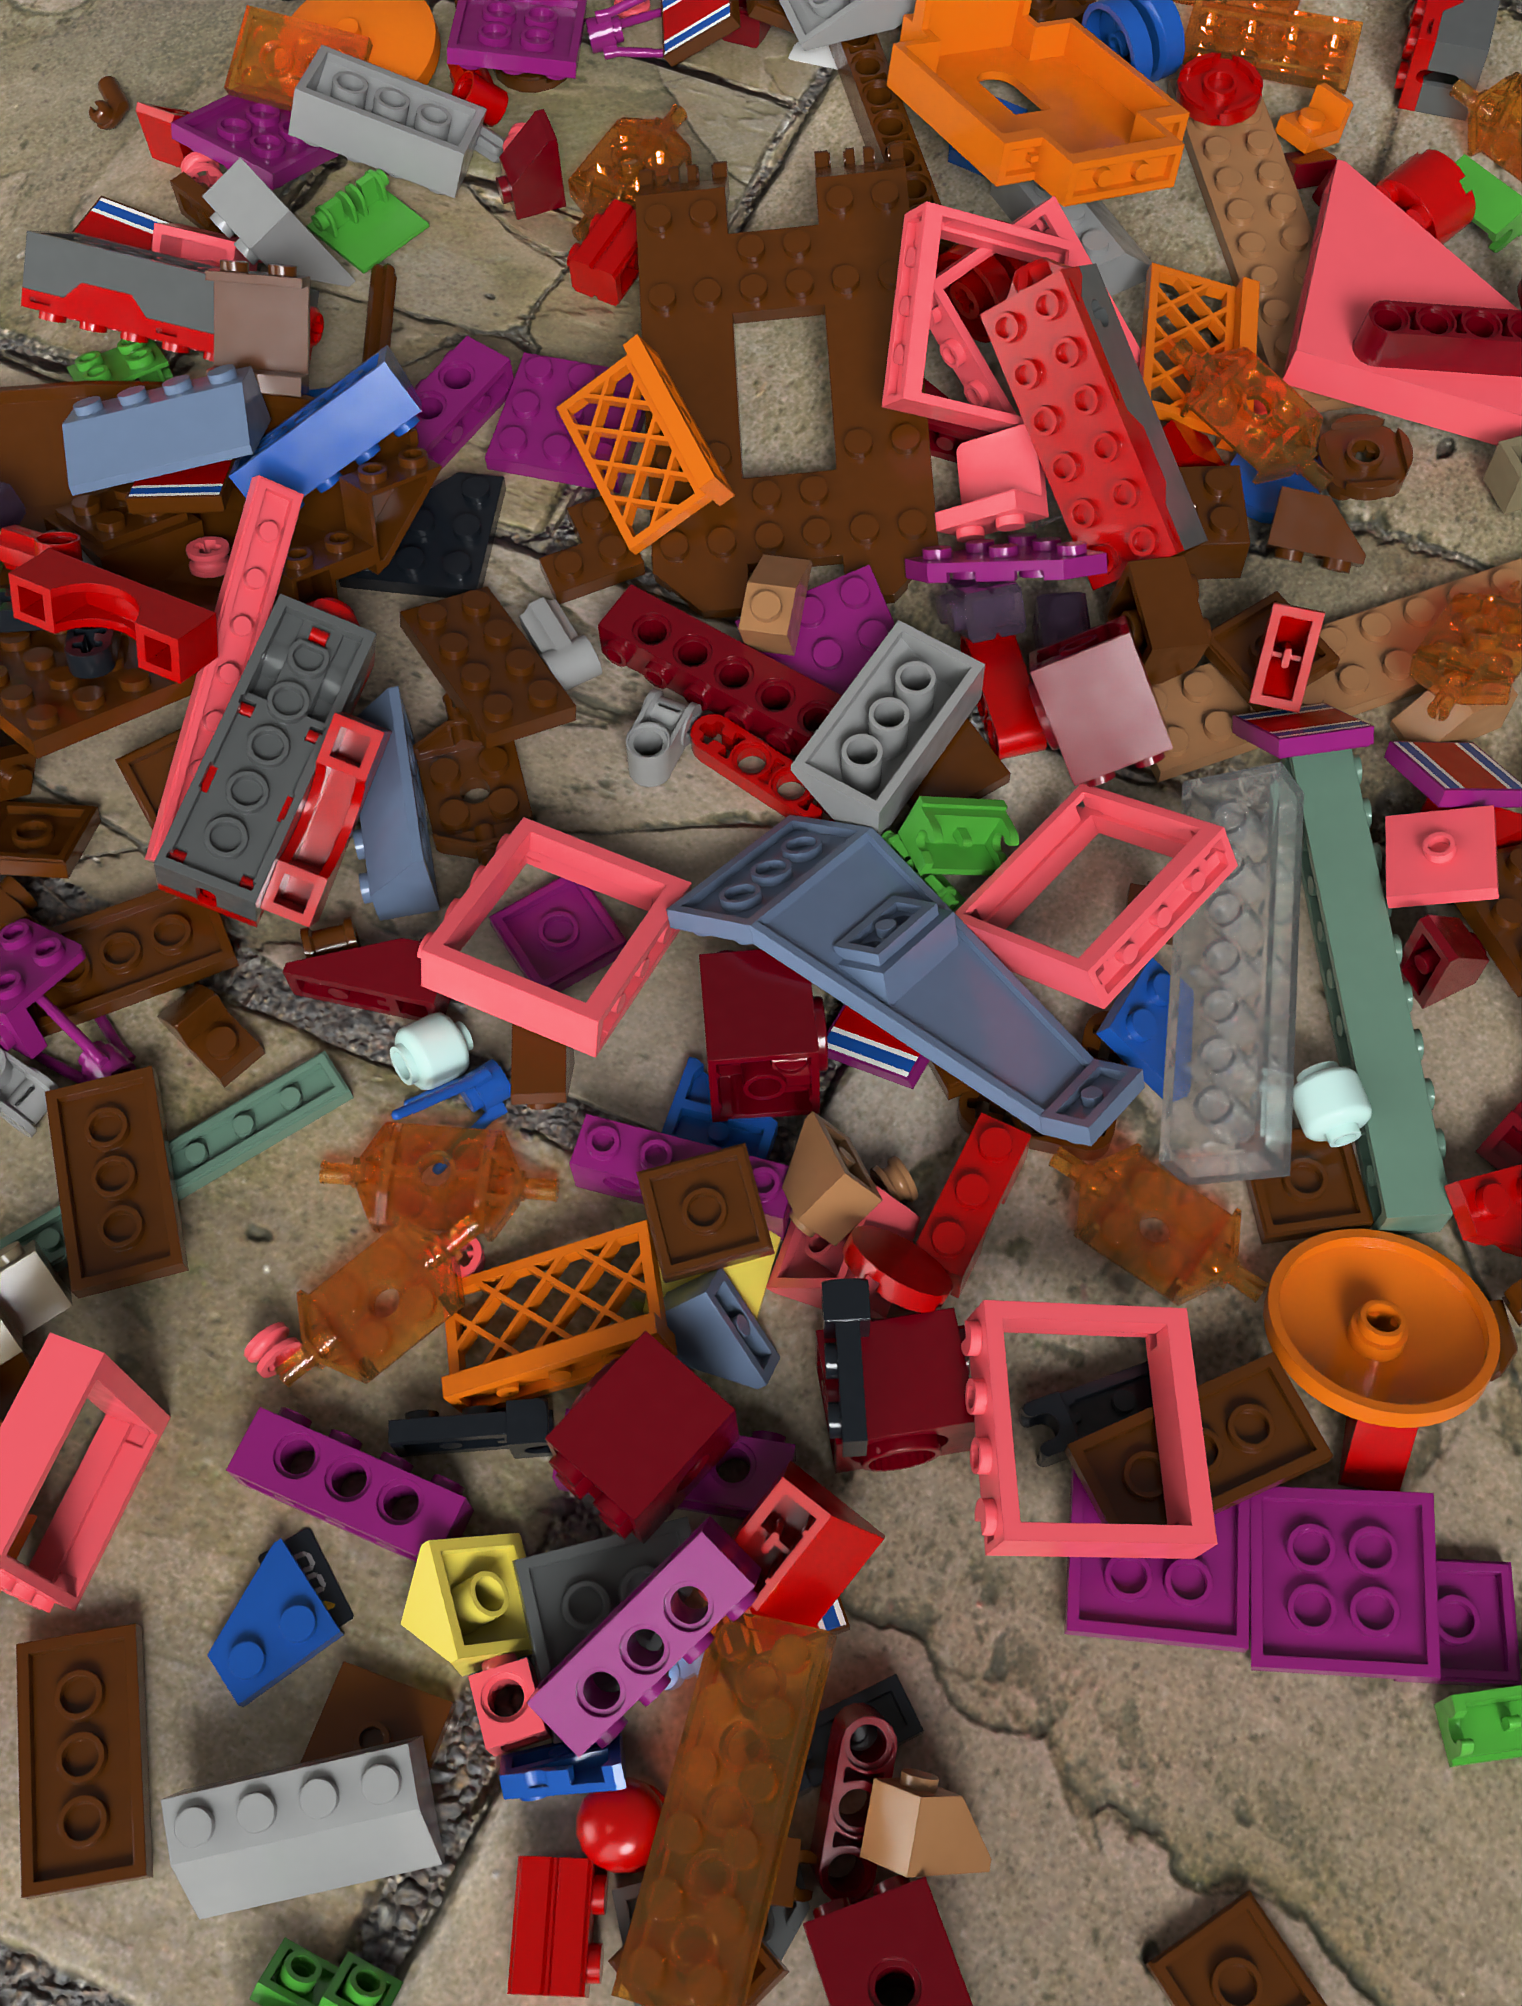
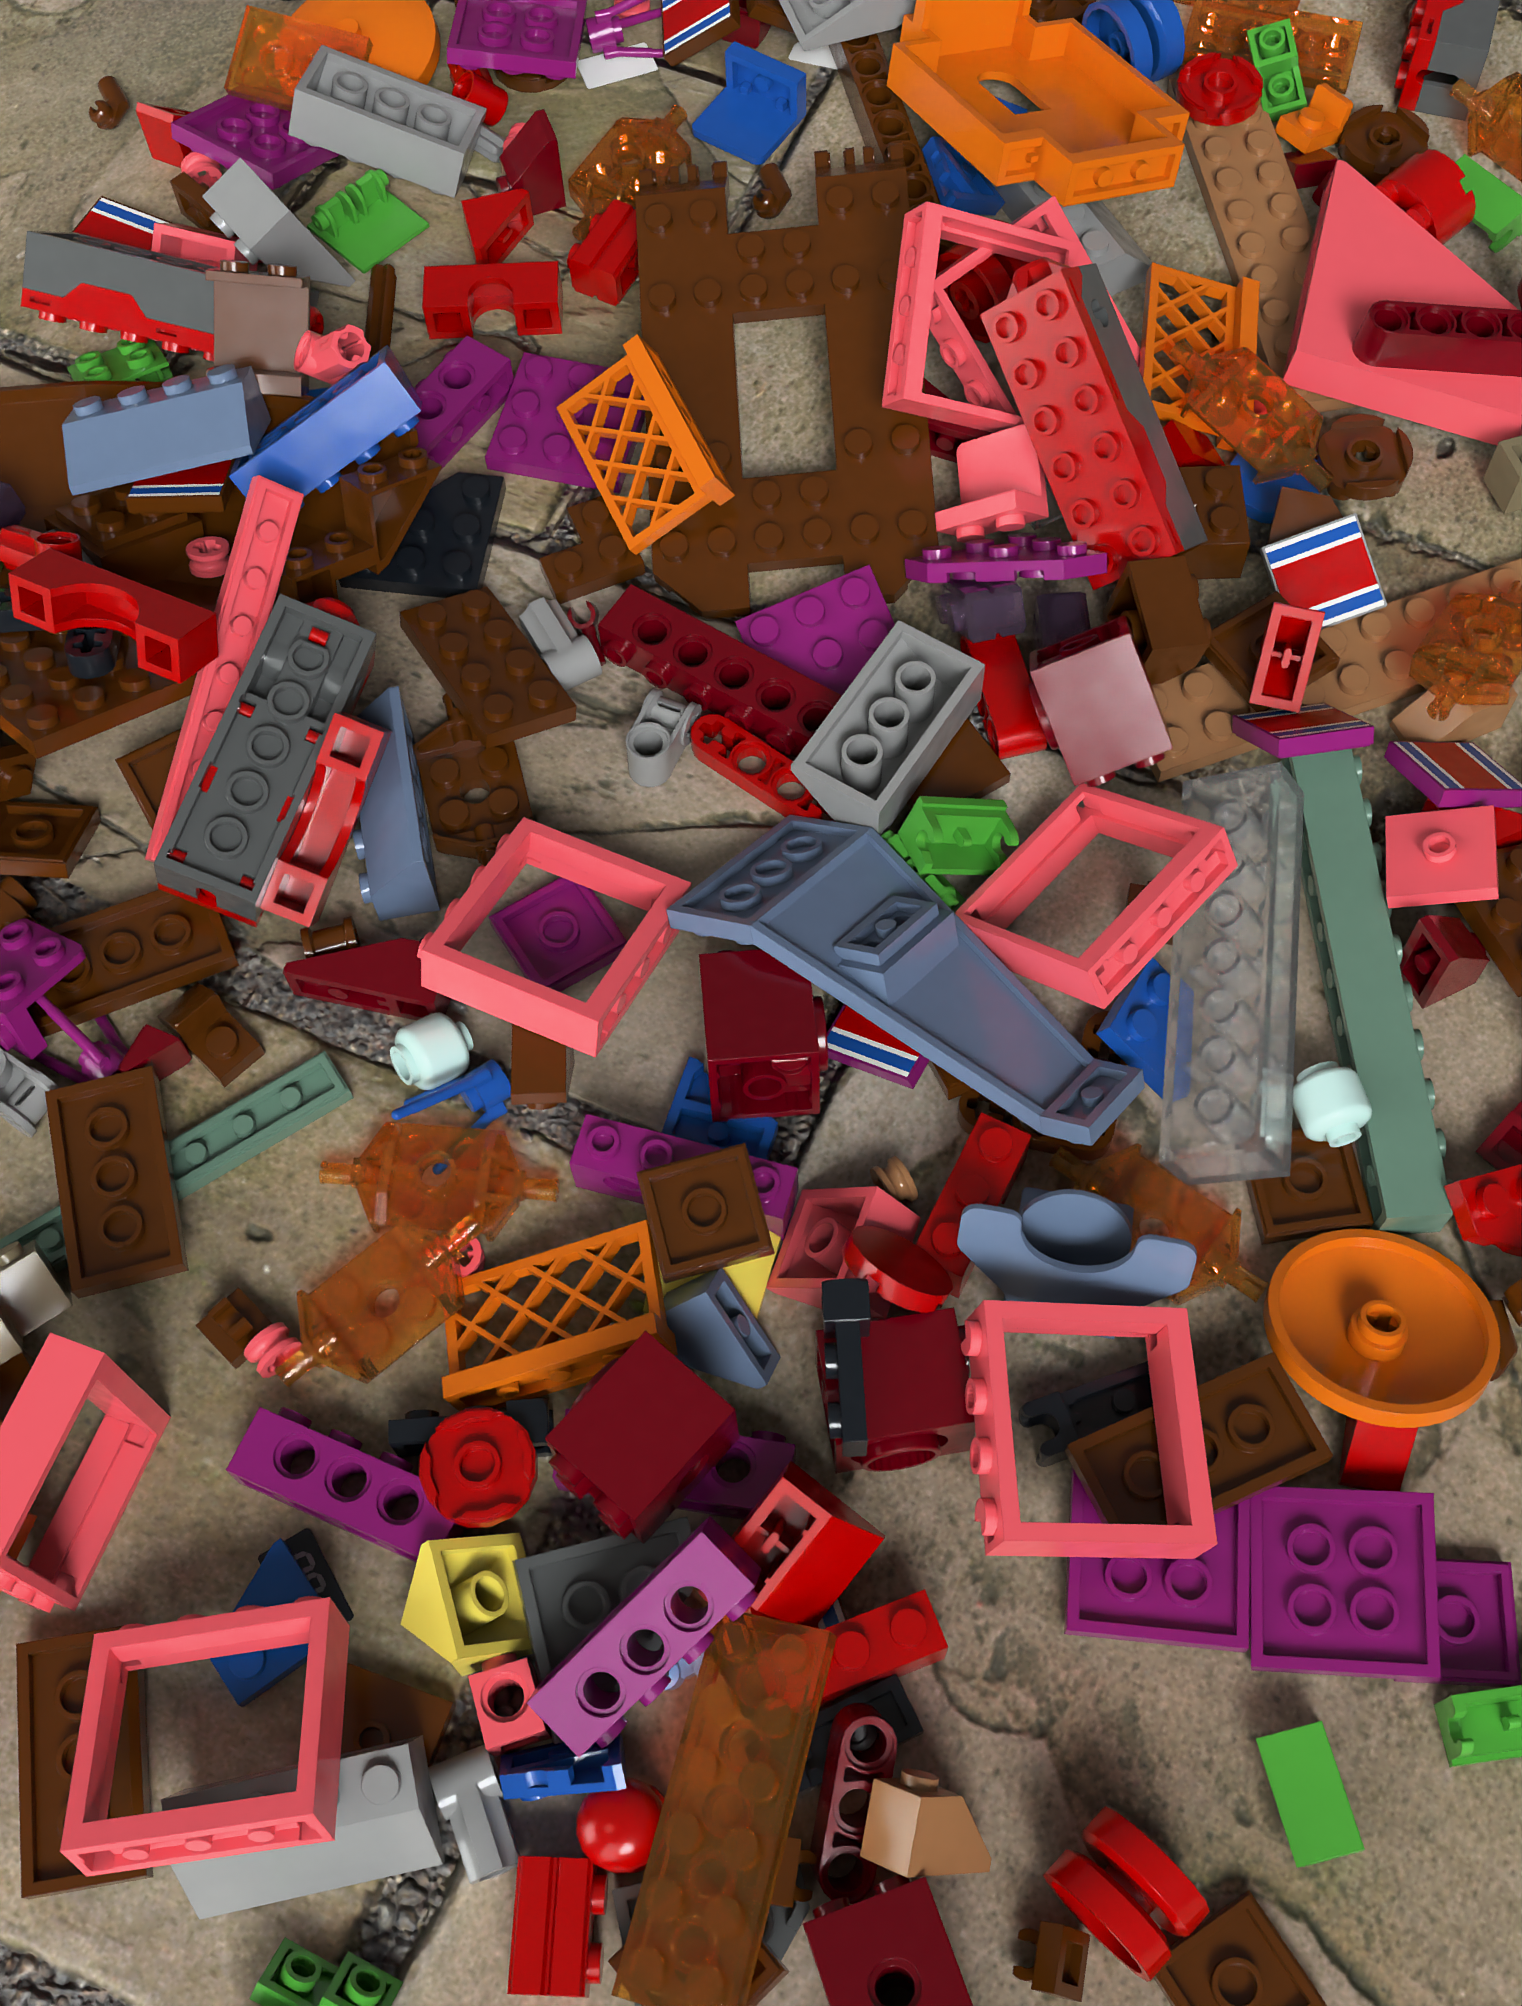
medium nougat slope [738,554,812,656] -> none
medium nougat slope [782,1111,882,1246] -> none
none -> coral window [60,1596,350,1877]
none -> dark red slope [118,1024,192,1081]
none -> reddish brown tile [195,1287,273,1369]
none -> coral piece [294,324,371,385]
none -> red tile [419,1407,538,1528]
none -> red arch [422,261,563,339]
none -> light grey piece [428,1744,520,1885]
none -> red slope [461,188,534,264]
none -> dark red hand [567,601,606,666]
none -> white sticker [578,42,658,89]
none -> blue bracket [692,41,806,165]
none -> reddish brown arm [752,163,792,219]
none -> red arch [755,1589,948,1725]
none -> blue wing [922,136,1005,216]
none -> sand blue piece [957,1187,1197,1339]
none -> reddish brown tile [1012,1921,1090,2002]
none -> red wheel [1043,1806,1210,1982]
none -> bright green slope [1247,18,1307,122]
none -> bright green hinge [1256,1721,1365,1868]
none -> tile [1259,513,1387,630]
none -> reddish brown plate [1338,105,1430,186]

